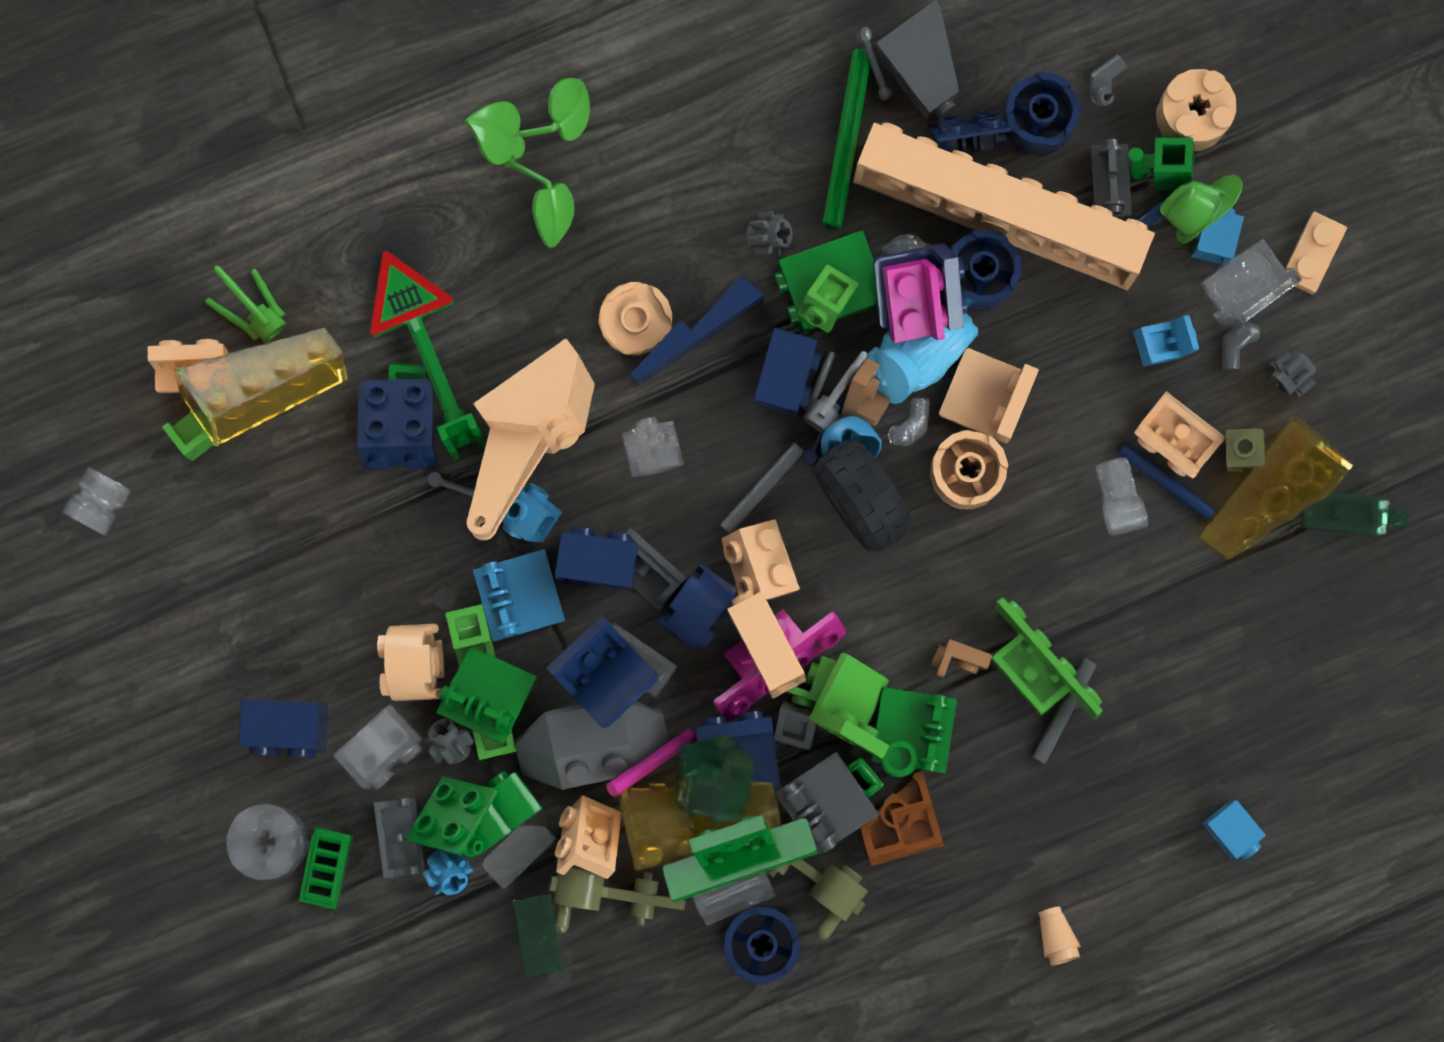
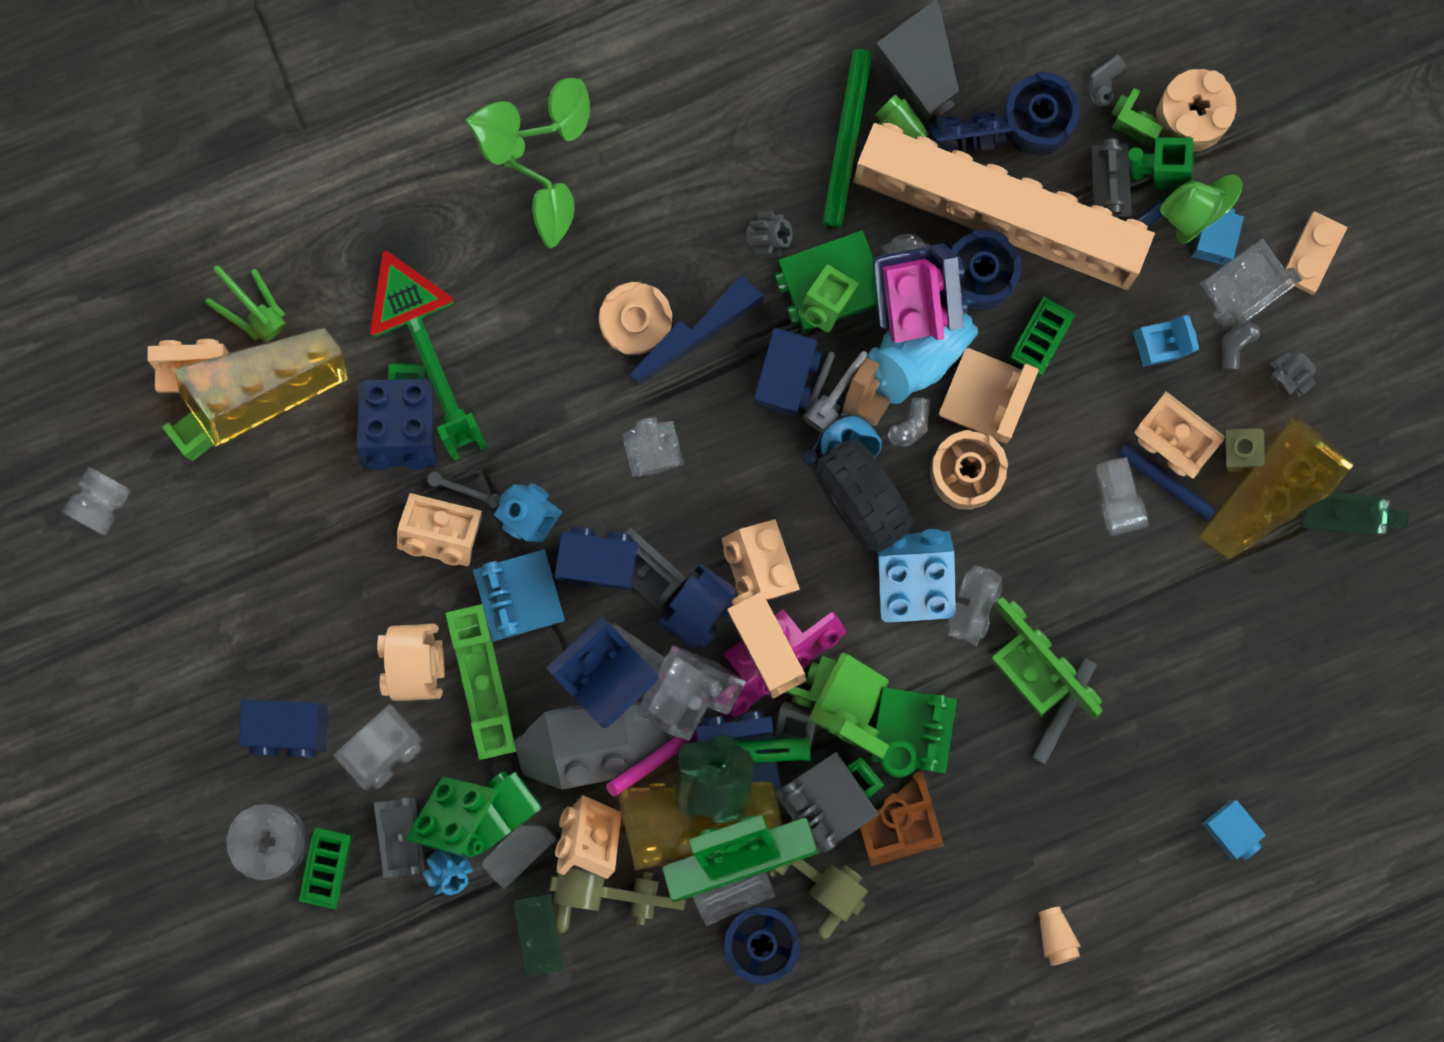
dark grey gear [425,718,475,765] -> none
green hinge [436,646,538,744] -> none
light nougat slope [467,339,595,540] -> none
dark grey bar [720,442,804,534] -> none
dark grey hinge [856,27,892,101] -> none
medium nougat bracket [931,639,992,678] -> none
none -> light nougat bracket [397,493,482,566]
none -> clear brick [636,645,746,741]
none -> green pin [695,737,811,768]
none -> bright green cone [875,94,929,139]
none -> dark azure bracket [876,529,956,622]
none -> clear hinge [946,565,1002,647]
none -> green slope [1007,296,1076,379]
none -> bright green bracket [1111,88,1163,149]

